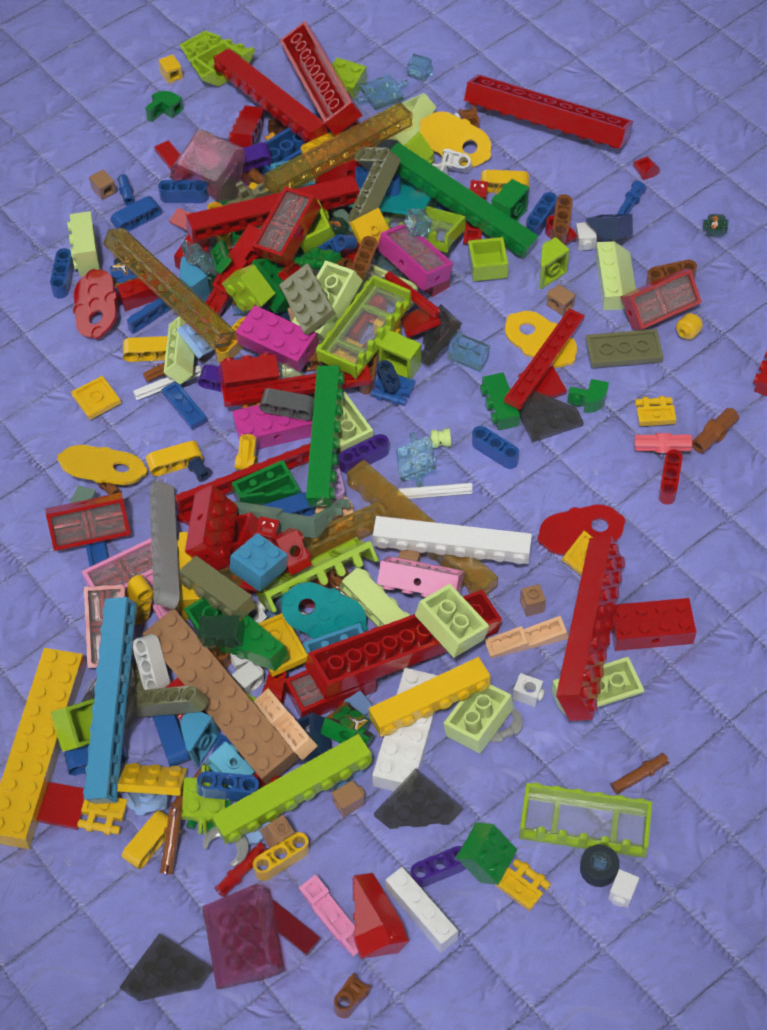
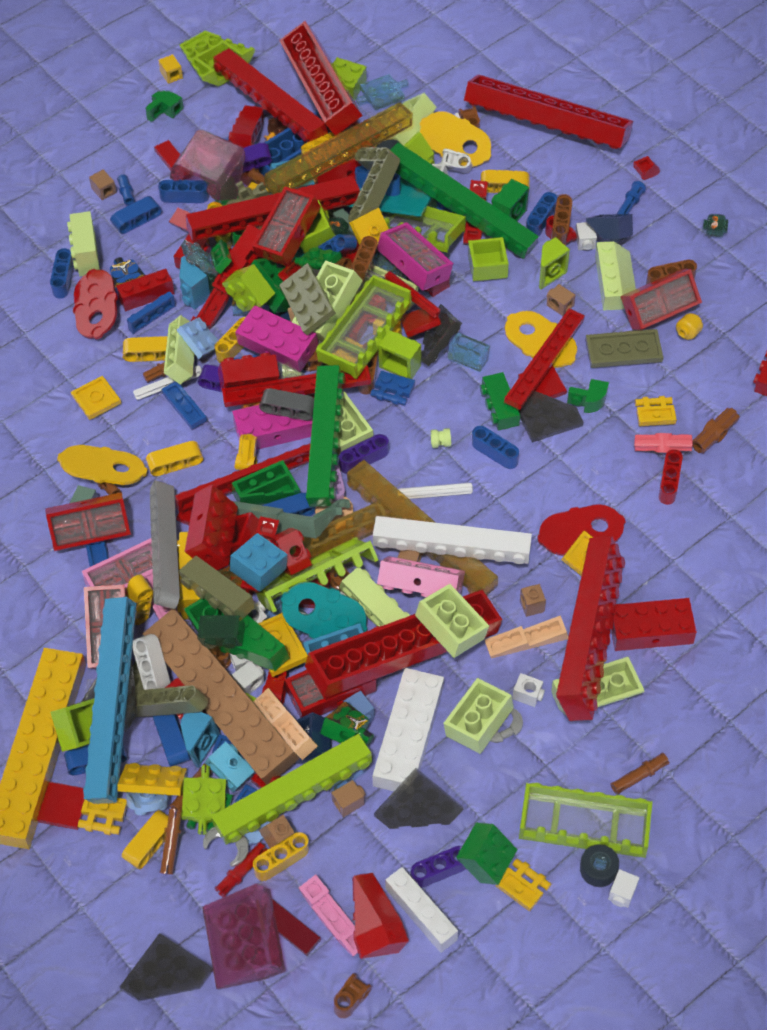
clear yellow brick [103,228,236,348] -> none
dark blue bush [187,457,212,482] -> none
blue beam [196,771,259,801] -> none
yellow brick [368,657,491,737] -> none
dark blue beam [377,360,400,393] -> none
clear light blue plate [396,432,436,487] -> none
clear light blue brick [404,209,432,236] -> none
clear light blue brick [407,53,433,81] -> none

